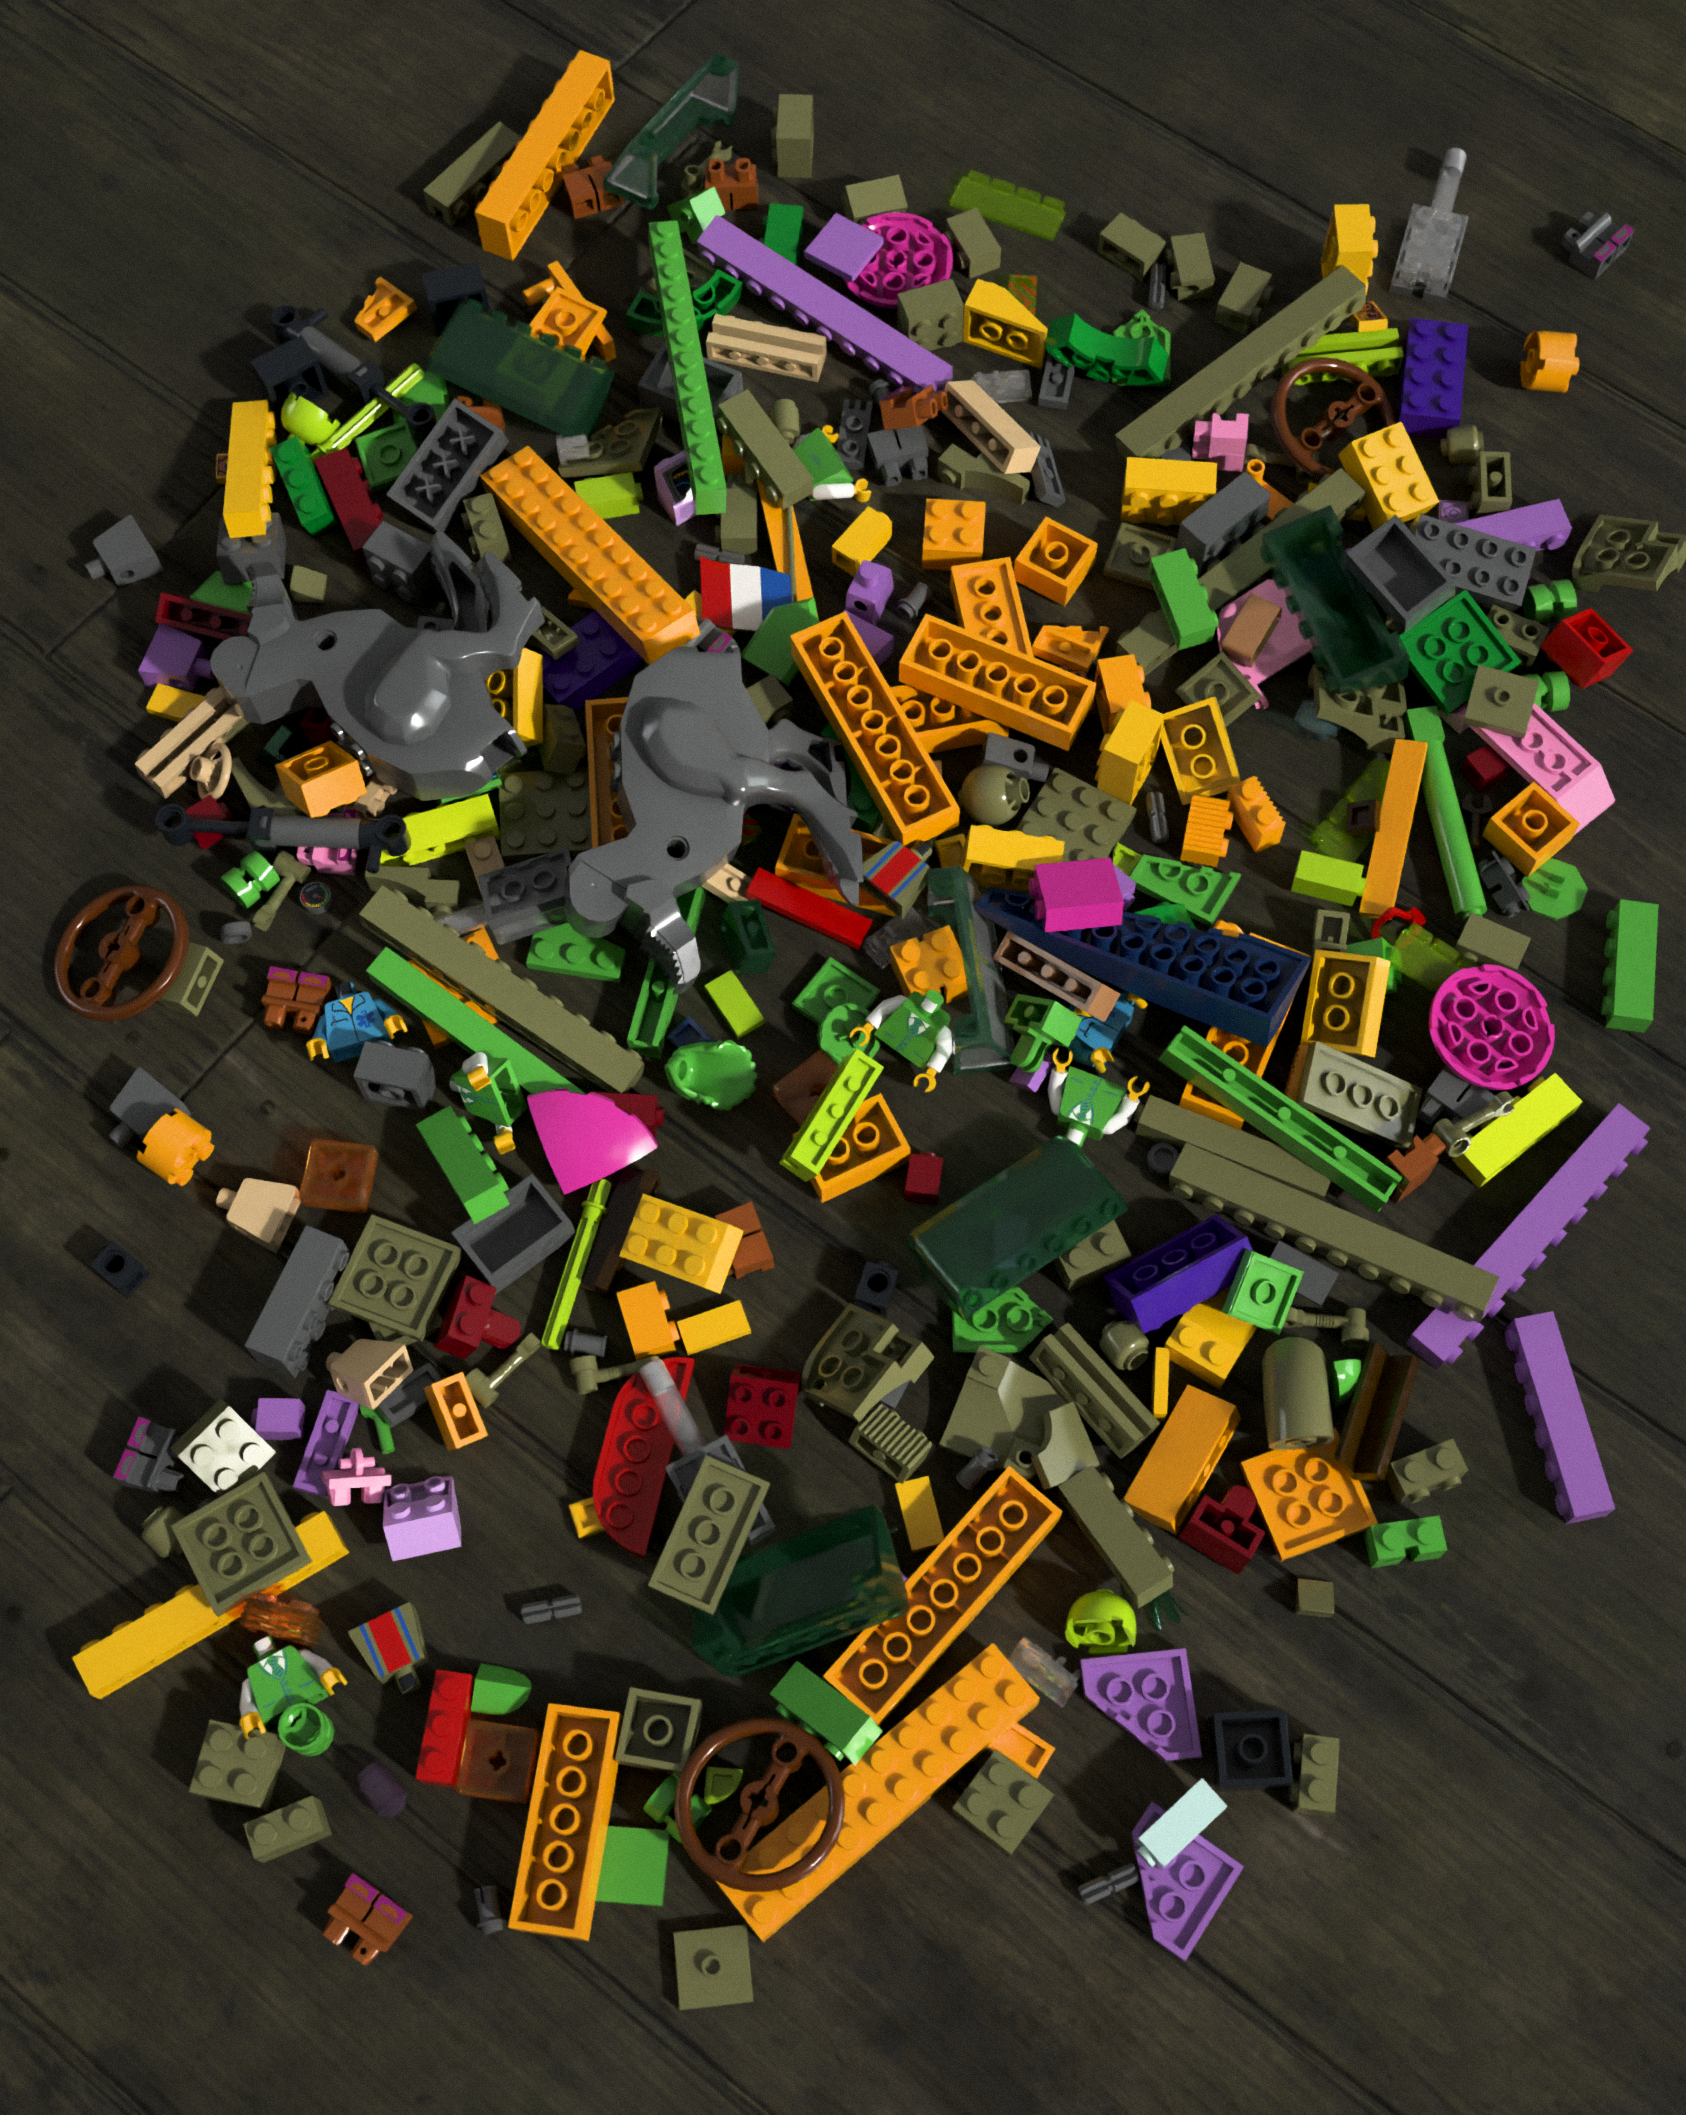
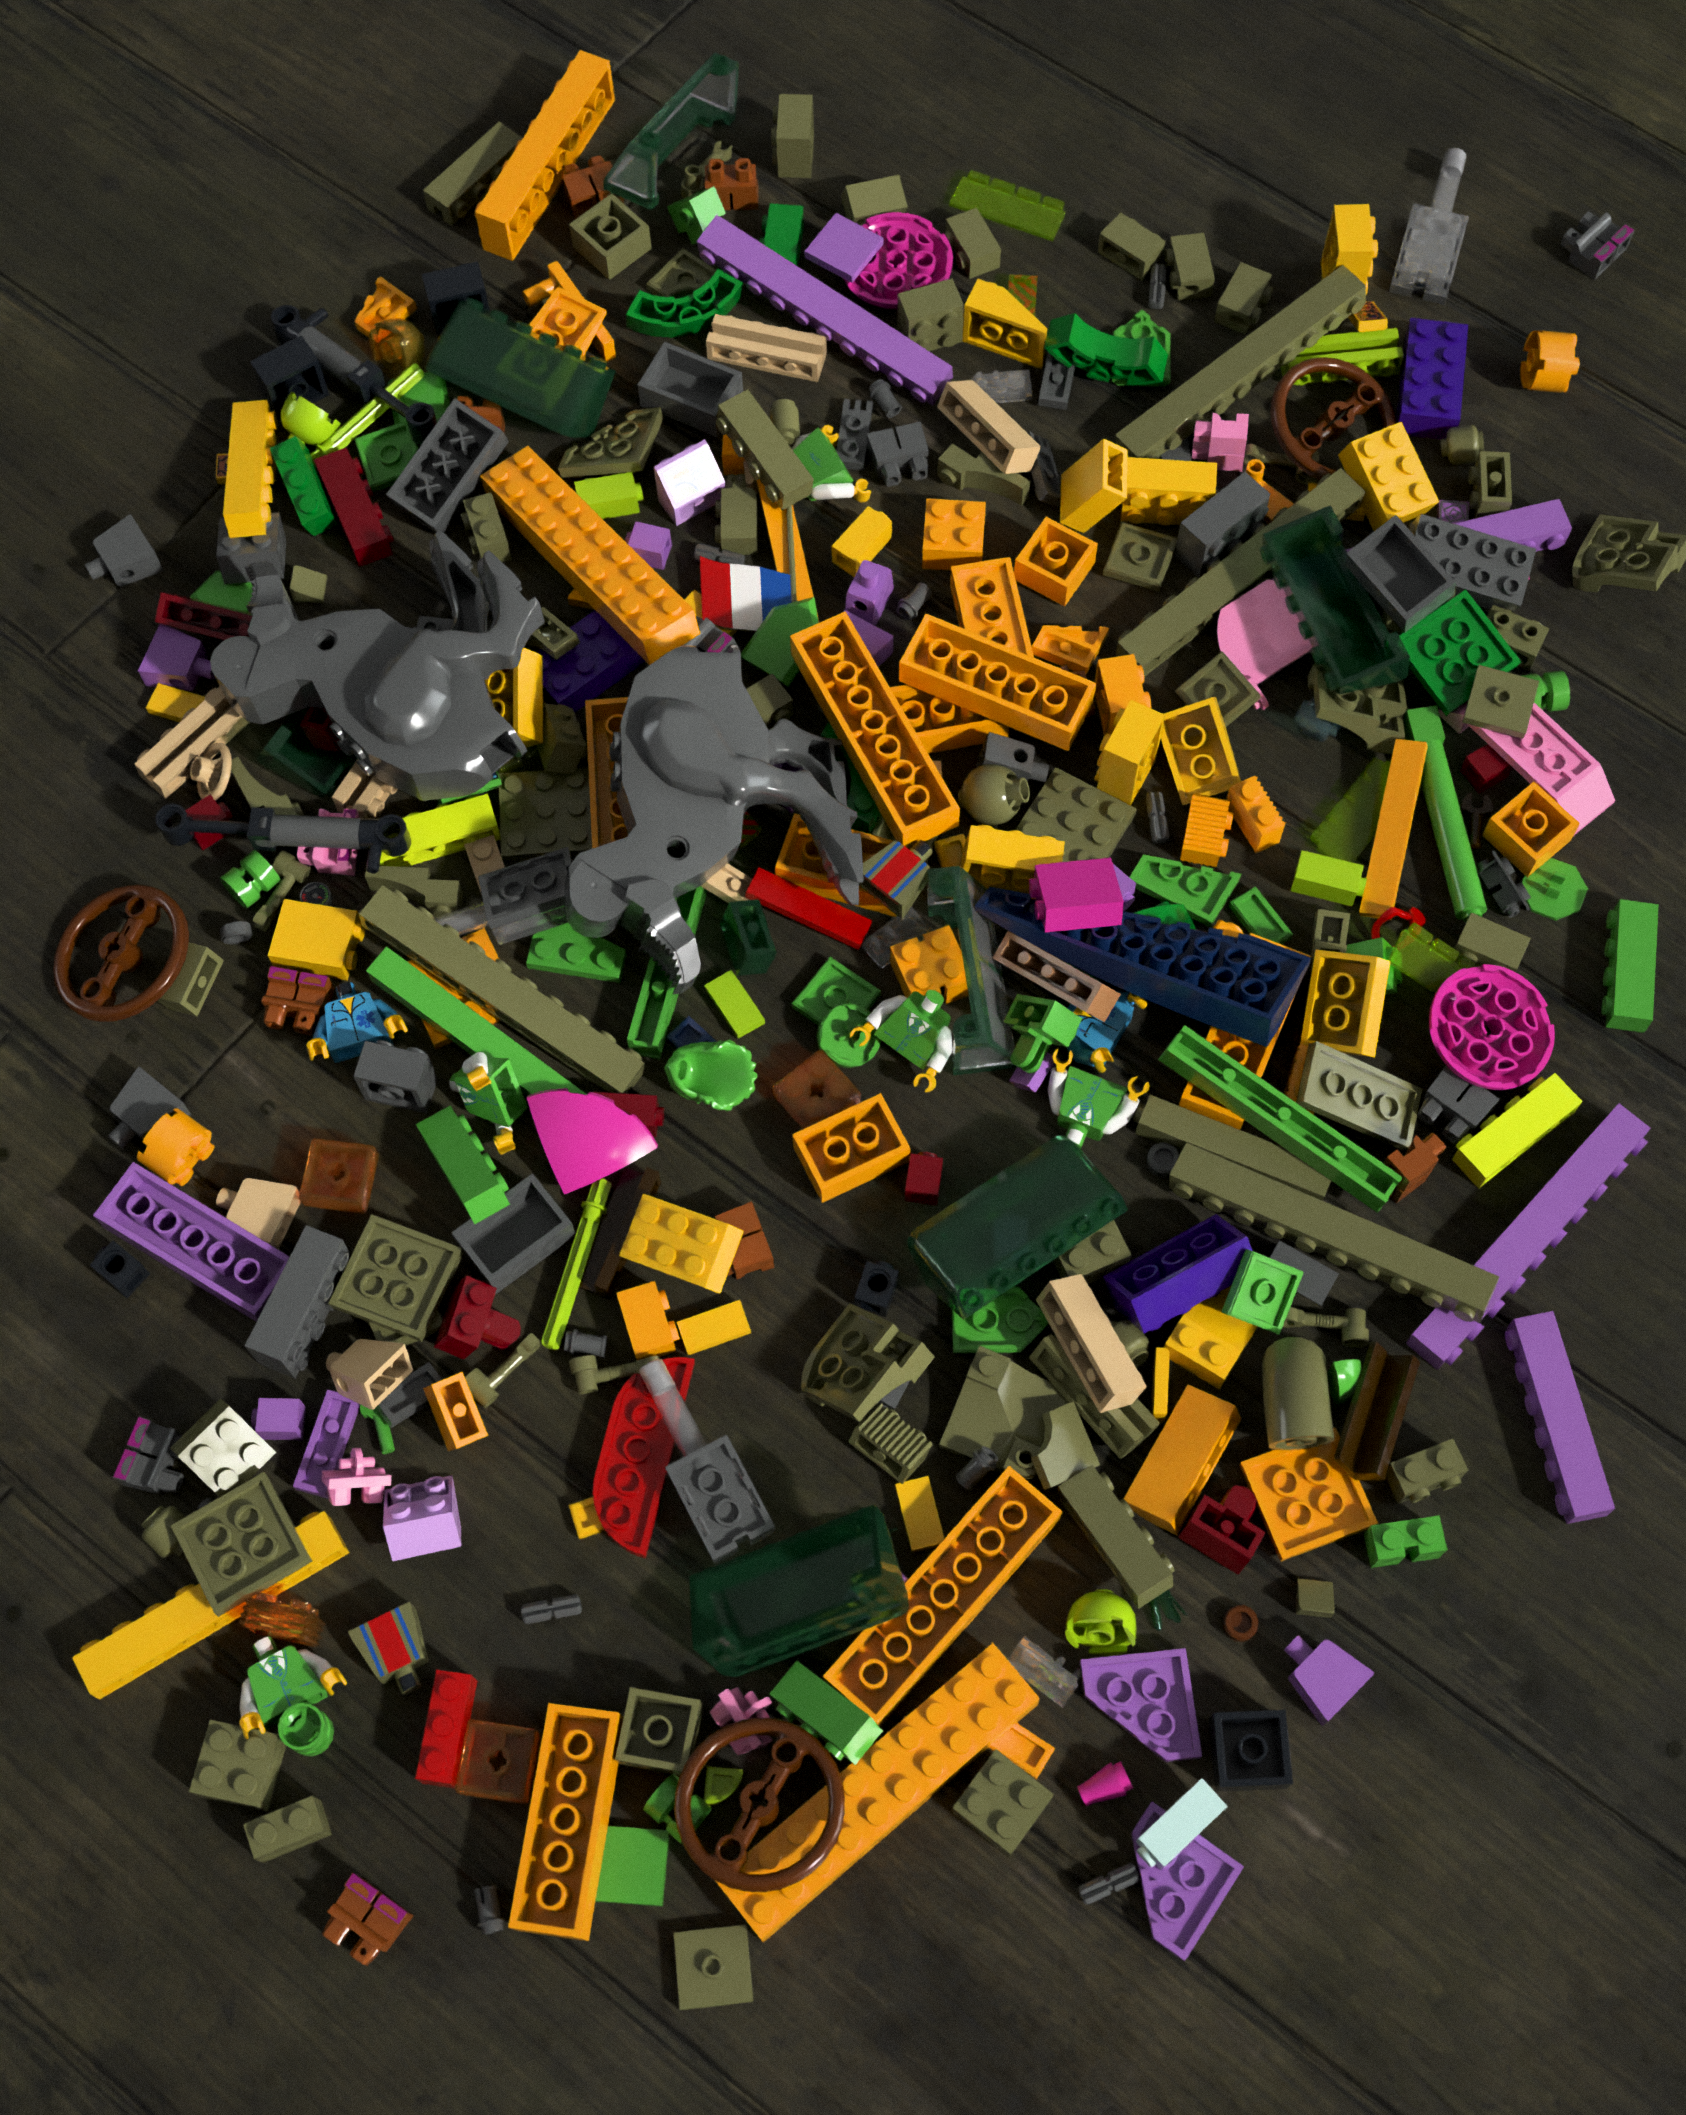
light orange brick [275,740,367,818] -> none
clear purple brick [356,1762,408,1818] -> none
dark grey brick [362,521,439,606] -> none
bright green brick [471,1663,532,1715] -> none
clear bush [556,434,590,465] -> none
olive plate [648,1455,770,1616] -> none
bright green brick [649,220,727,515] -> none
dark red bracket [724,1363,802,1449] -> none
lime brick [779,1049,884,1182] -> none
dark orange hips [879,384,949,430] -> none
lime tile [1112,842,1142,877] -> none
bright green brick [1148,548,1219,650] -> none
medium nougat piece [1221,593,1282,668] -> none
olive brick [1288,1734,1340,1817] -> none
dark brown tile [1346,799,1381,836] -> none
olive brick [1433,1091,1515,1157] -> none
bright green wheel [1521,578,1577,624] -> none
red brick [1540,608,1633,689] -> none
none -> medium lavender brick [93,1162,289,1322]
none -> yellow brick [267,899,365,981]
none -> clear yellow cylinder [369,318,425,379]
none -> olive brick [569,193,652,280]
none -> medium lavender brick [625,522,672,570]
none -> bright pink hips [710,1687,773,1755]
none -> tan brick [1036,1274,1147,1413]
none -> yellow brick [1060,439,1128,533]
none -> dark pink cone [1077,1761,1133,1807]
none -> reddish brown tile [1222,1605,1258,1642]
none -> bright green tile [1229,886,1293,944]
none -> medium lavender torso [1284,1635,1375,1726]

